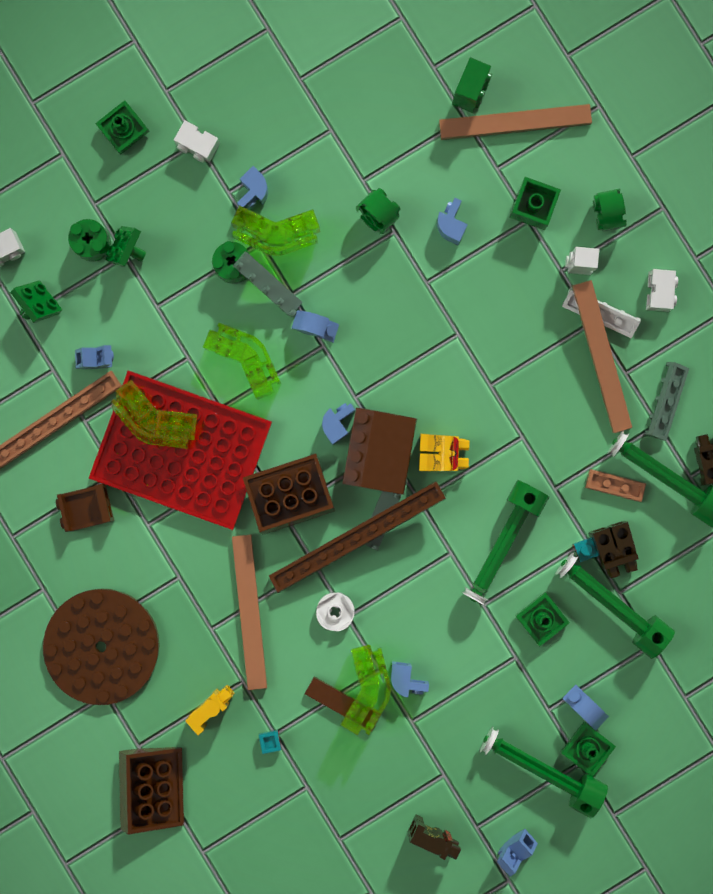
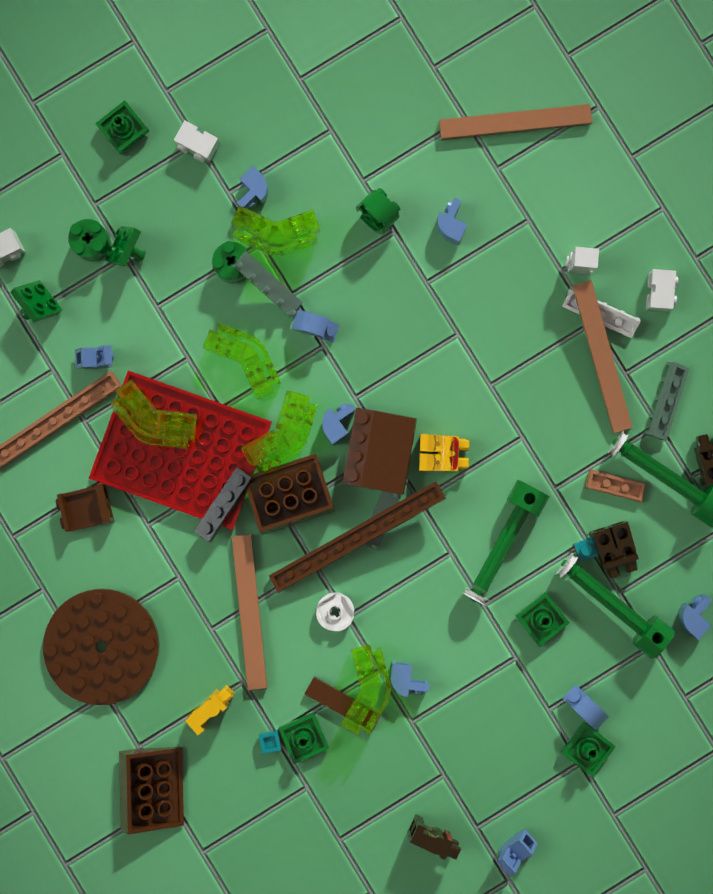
green brick [452,57,492,113] -> none
green piece [480,727,608,819] -> none
green brick [509,177,561,230] -> none
green brick [593,188,627,231] -> none
none -> black plate [194,467,254,542]
none -> clear neon green brick [241,391,318,472]
none -> green plate [278,712,329,764]
none -> medium blue brick [678,594,713,640]

